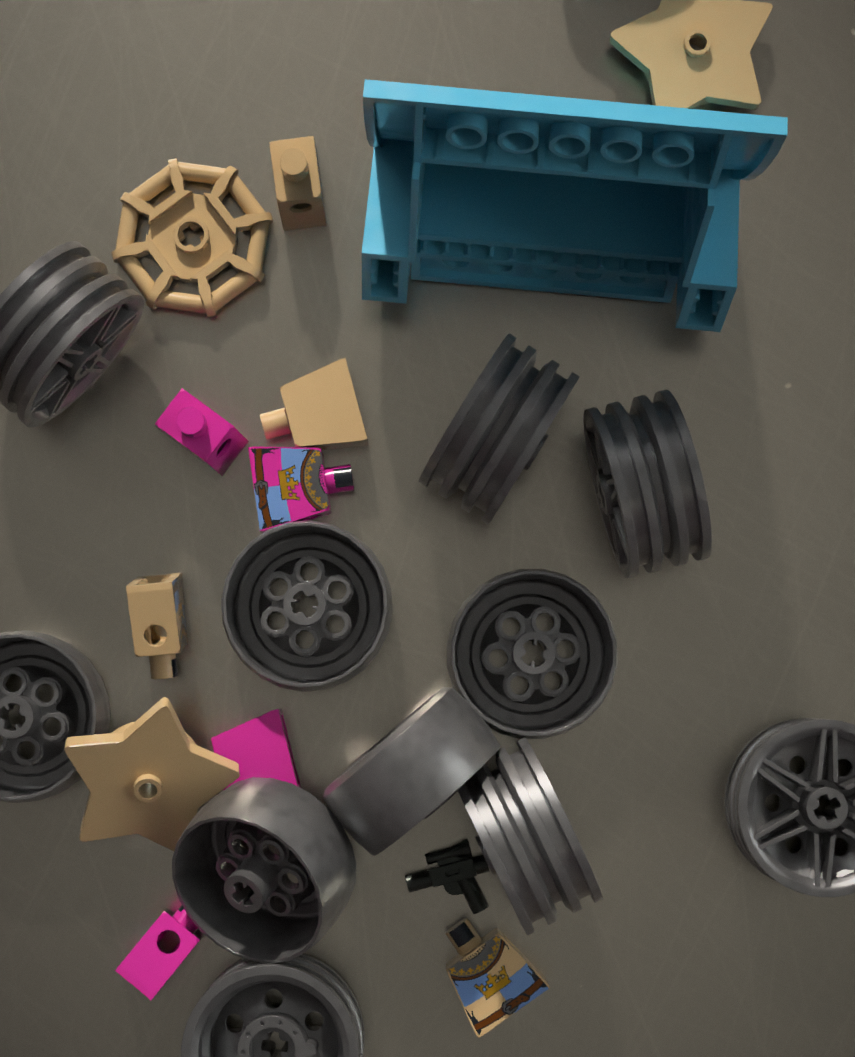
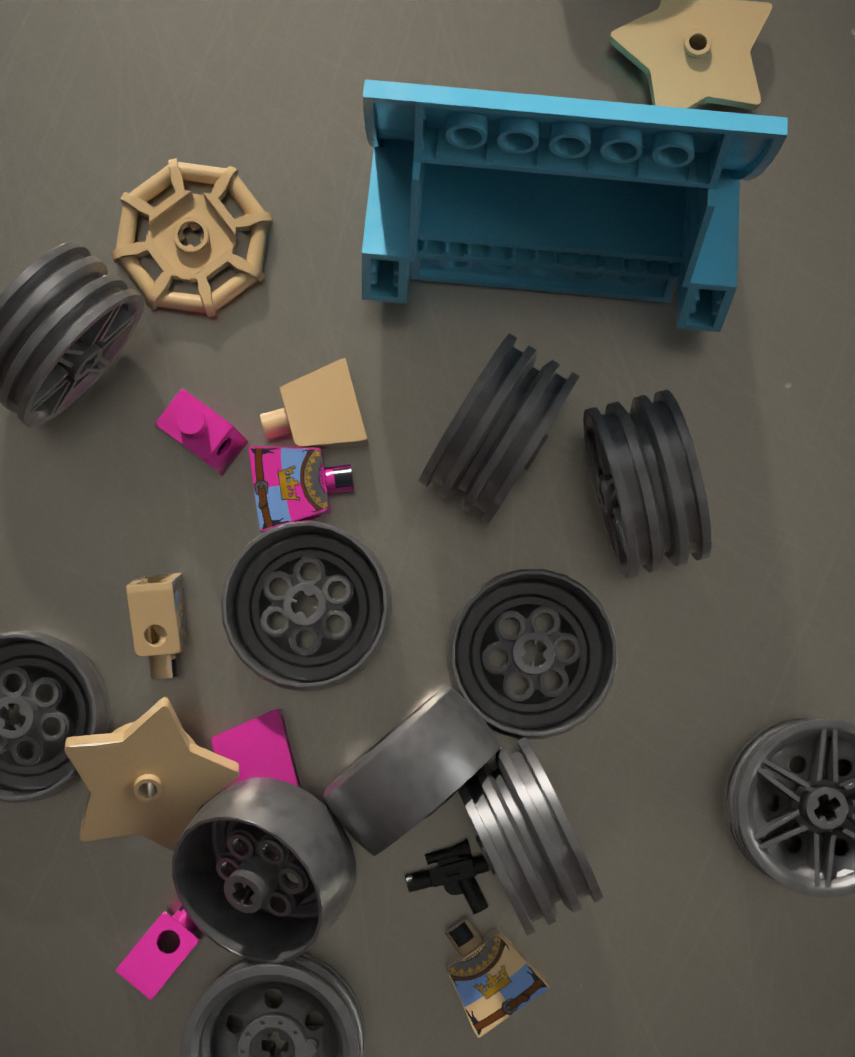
tan torso [269,136,327,231] -> none

